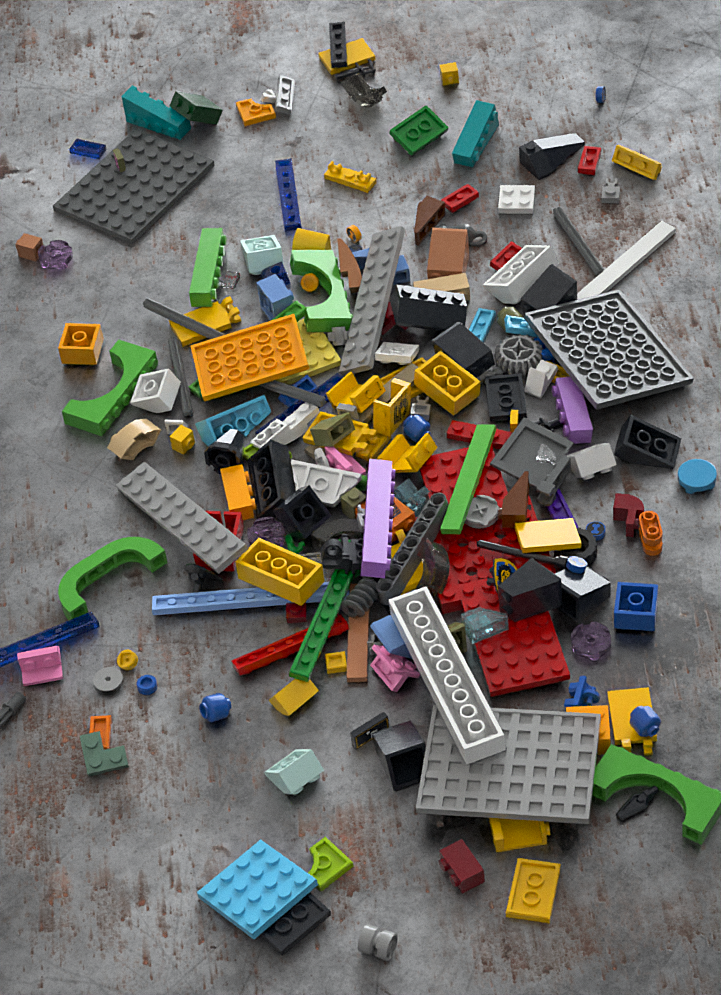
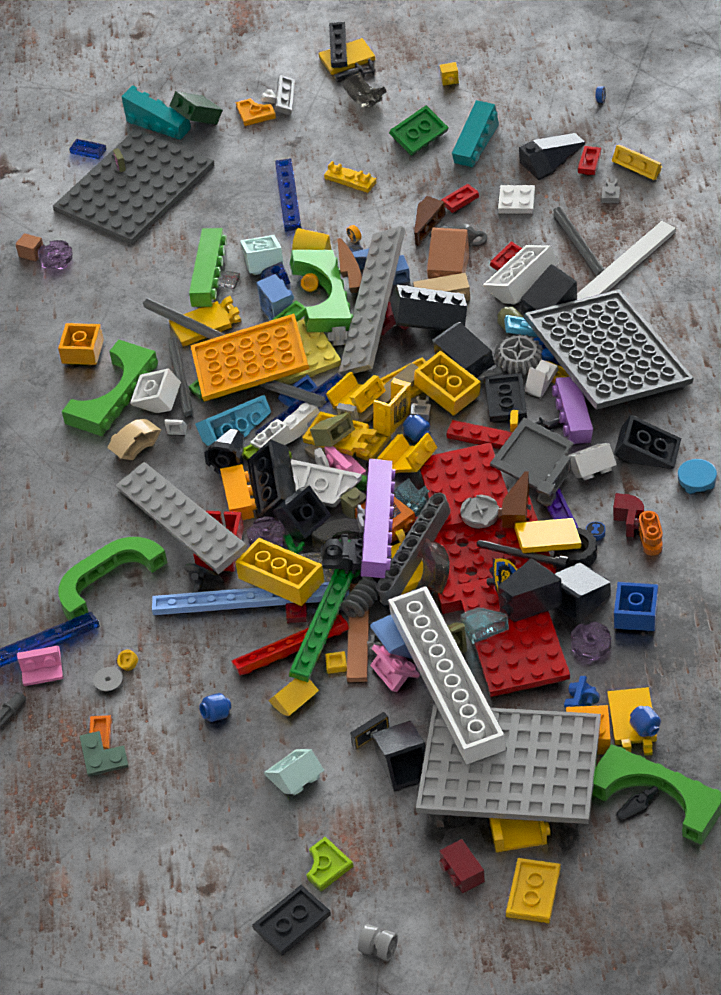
blue tile [136,675,158,695] -> none
yellow plate [169,425,195,455] -> none
medium azure plate [197,839,318,939] -> none
white plate [375,342,419,365] -> none
bright green tile [440,424,496,534] -> none
medium azure tile [469,308,496,343] -> none
clear tile [536,444,556,465] -> none
blue tile [566,556,587,573] -> none

